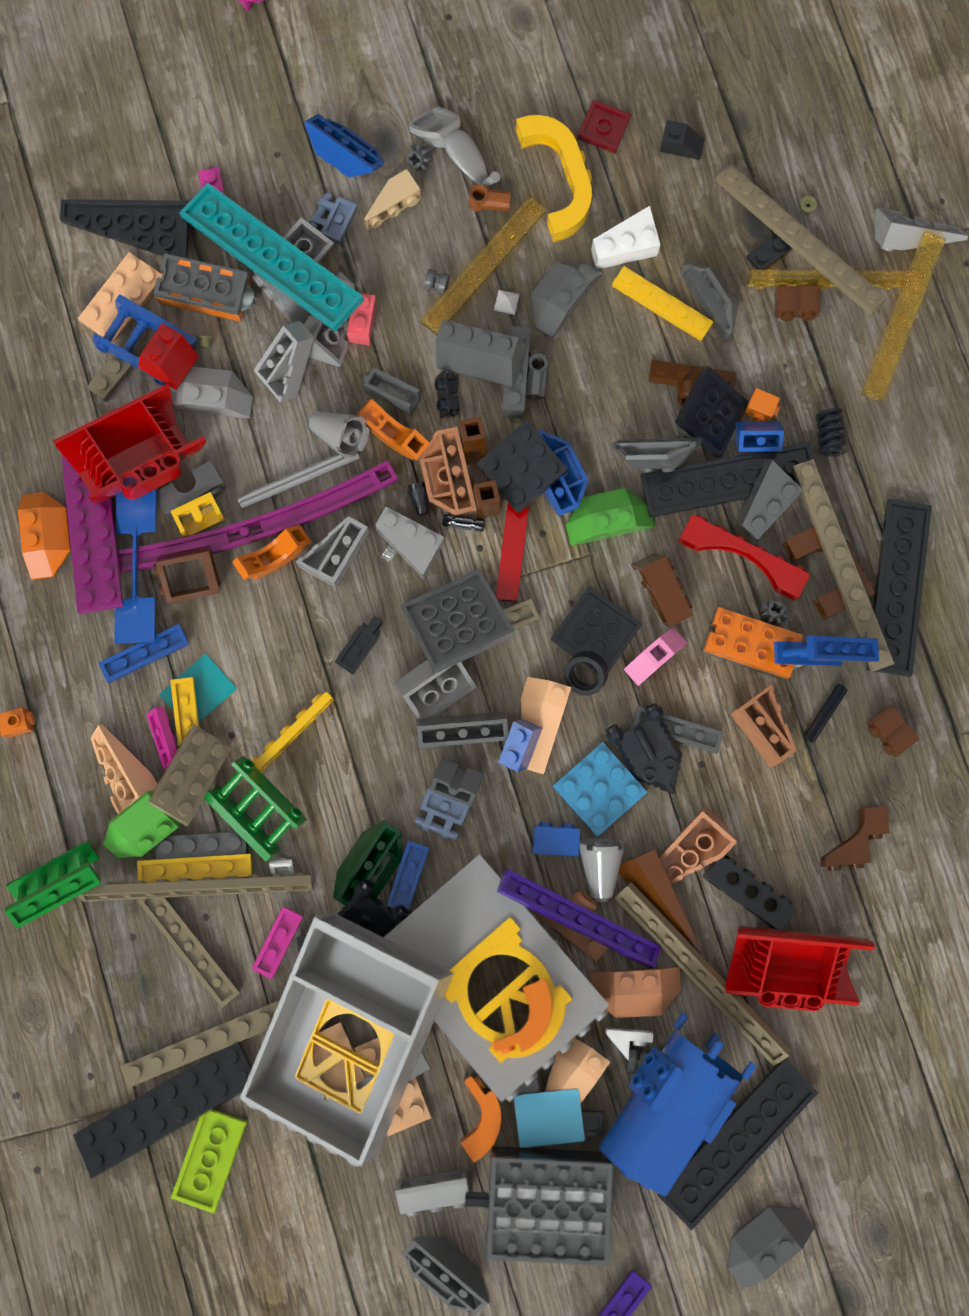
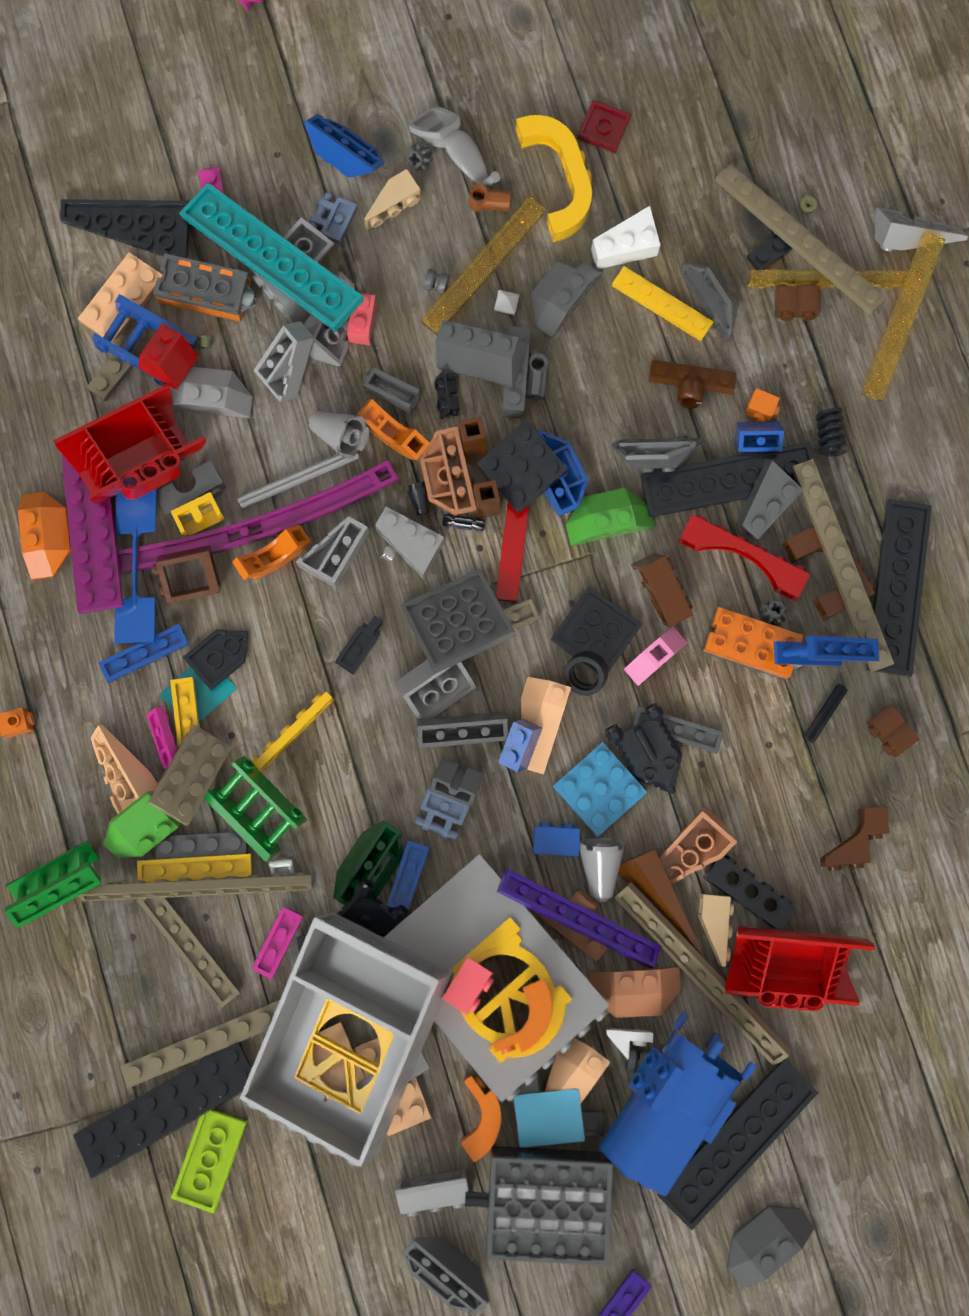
black slope [659,120,705,160] -> none
black plate [675,366,749,457] -> none
nougat wedge [730,684,796,768] -> none
none -> black tile [182,629,248,691]
none -> coral brick [442,957,494,1014]
none -> tan slope [698,894,734,967]

